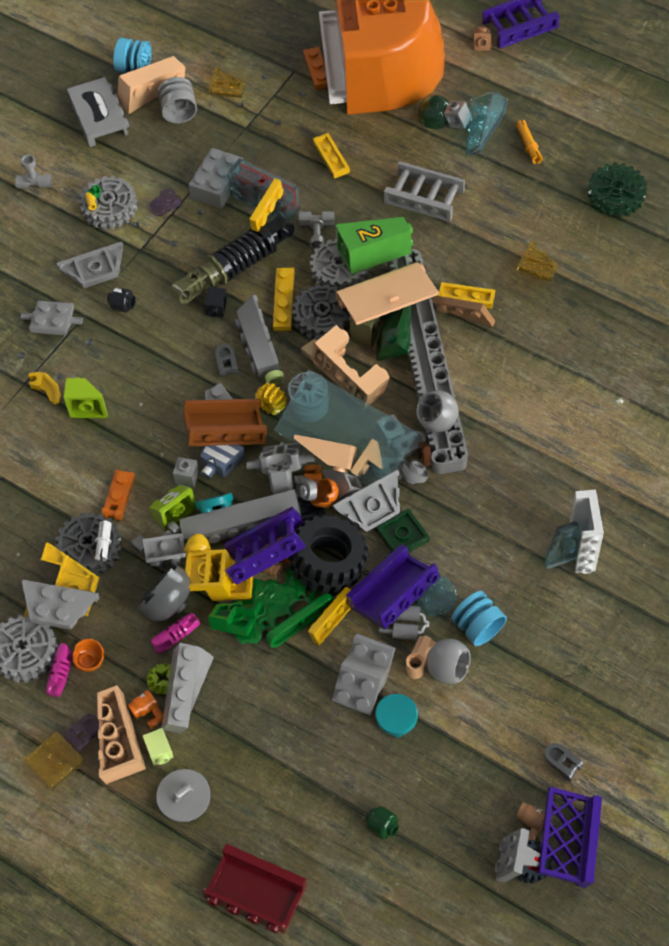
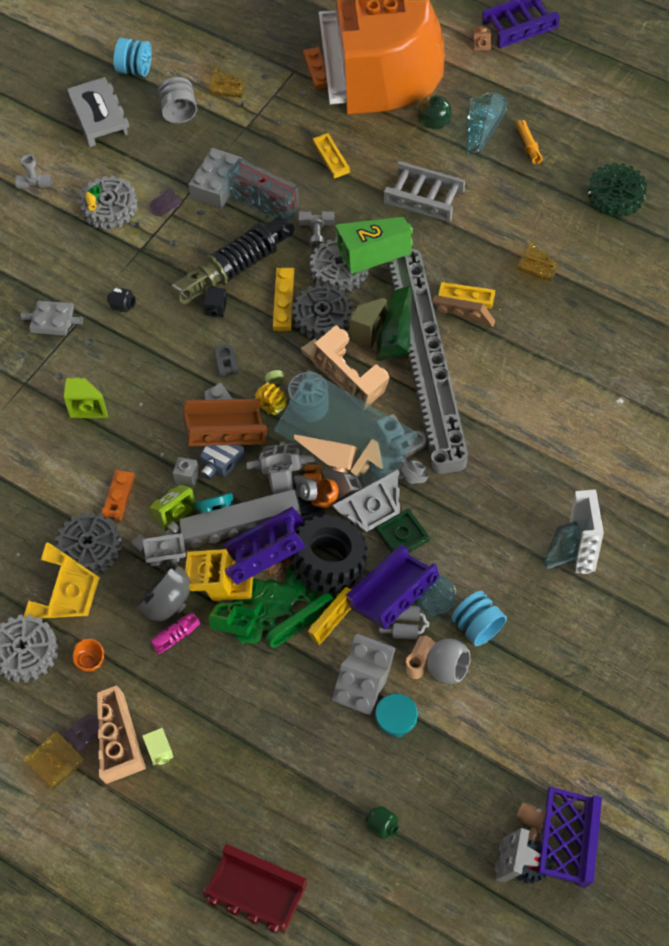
light grey wing [22,580,99,630] -> none
yellow piece [28,372,61,405] -> none
dark pink hinge [46,643,73,697] -> none
light grey wing [57,241,124,288] -> none
white axle [94,521,112,561] -> none
light nougat wedge [117,56,185,114] -> none
orange piece [127,690,163,729] -> none
lime gear [146,662,171,695] -> none
light grey shield [156,769,211,822] -> none
light grey wedge [161,643,214,733] -> none
yellow cone [184,534,211,555] -> none
light grey wedge [235,295,280,379] -> none
yellow plate [249,178,283,232] -> none
light nougat door [335,262,439,325] -> none
light grey wheel [416,390,459,433] -> none
reddish brown tile [418,441,432,466] -> none
light grey brick [444,101,472,129] -> none
dark grey plate [544,743,584,781] -> none

